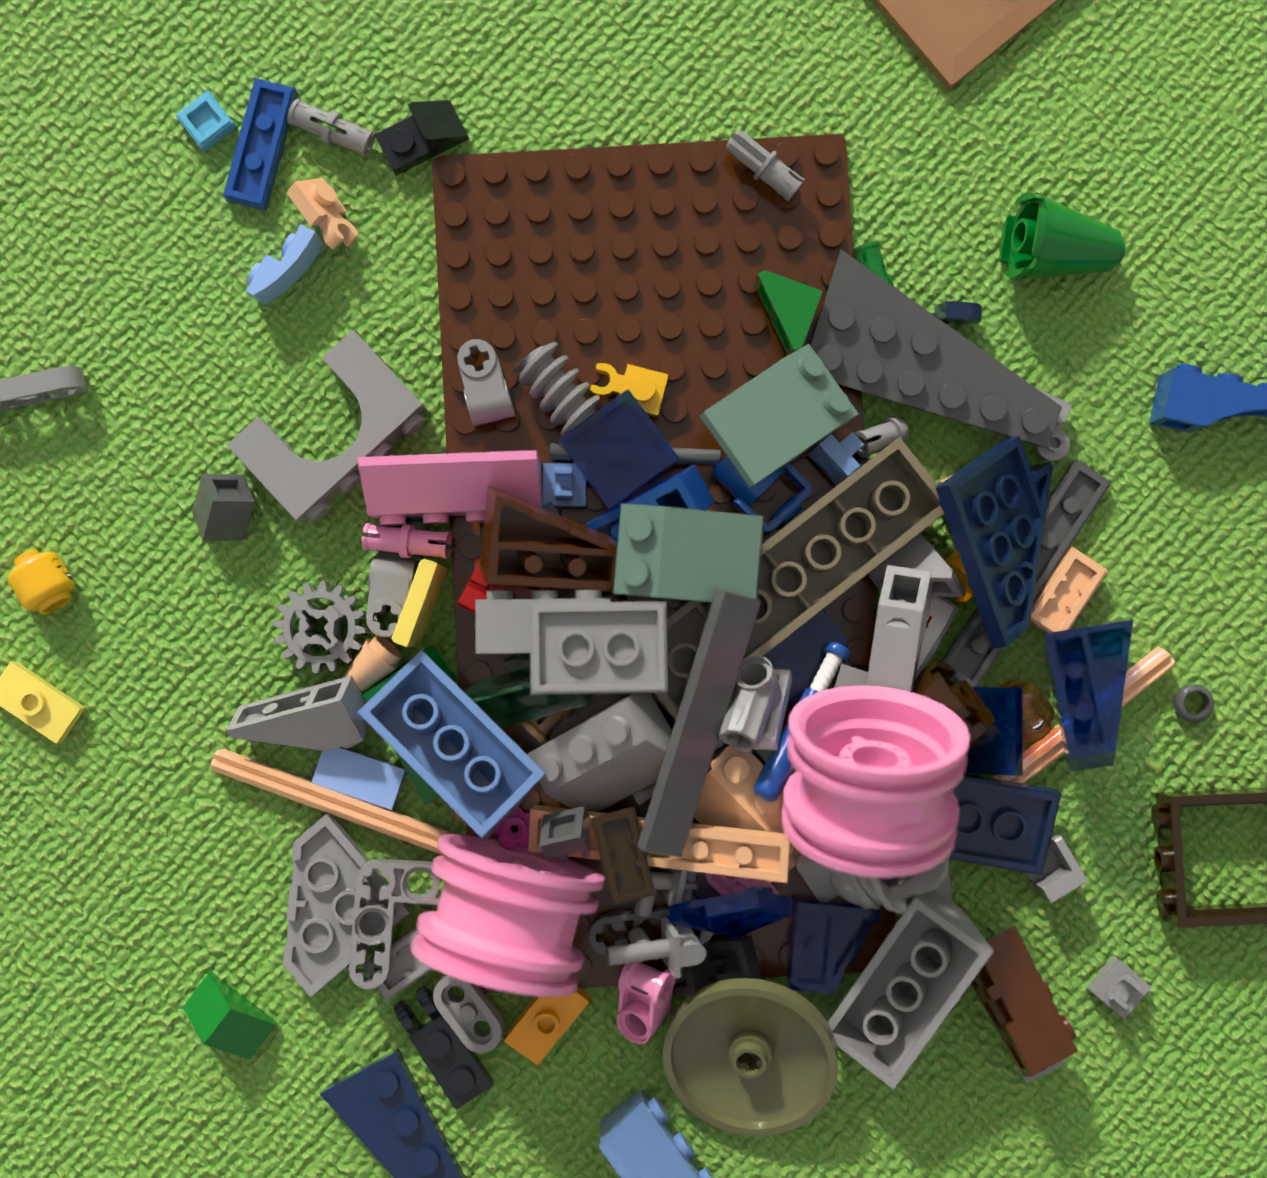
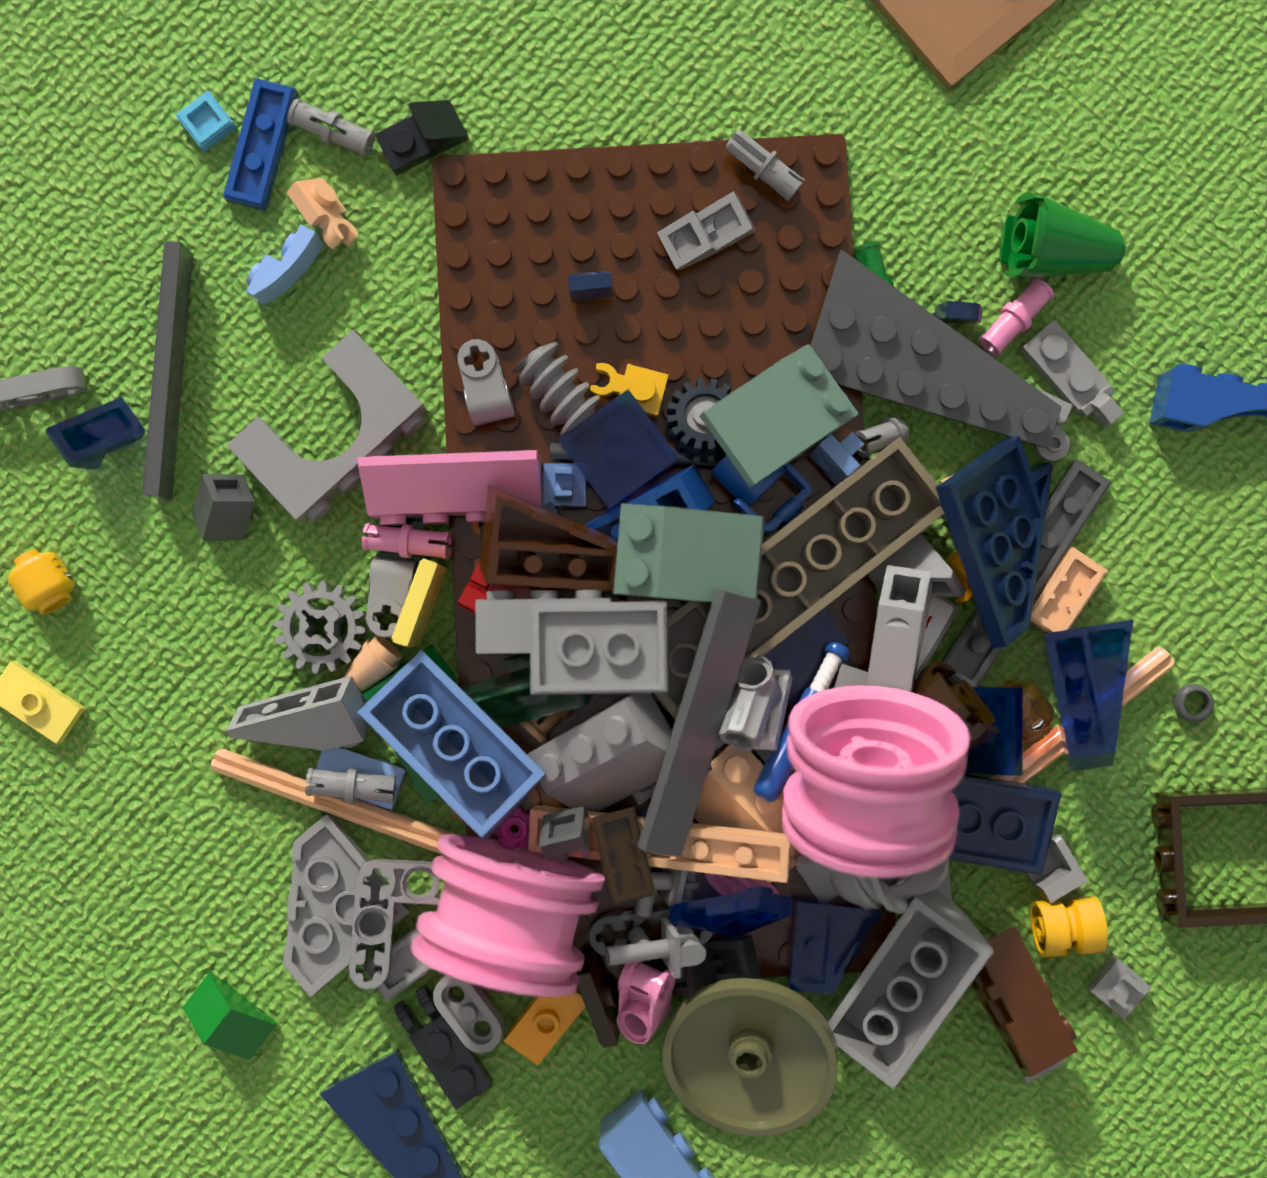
green slope [754,270,823,355] -> none
none -> clear blue slope [45,397,146,470]
none -> dark grey tile [142,241,193,500]
none -> light grey pin [305,768,396,803]
none -> dark blue tile [568,271,613,302]
none -> dark brown plate [575,948,620,1048]
none -> light grey slope [657,191,756,271]
none -> black wheel [667,378,732,463]
none -> bright pink pin [978,278,1054,357]
none -> light grey hinge [1019,320,1124,428]
none -> yellow wheel [1030,896,1108,958]

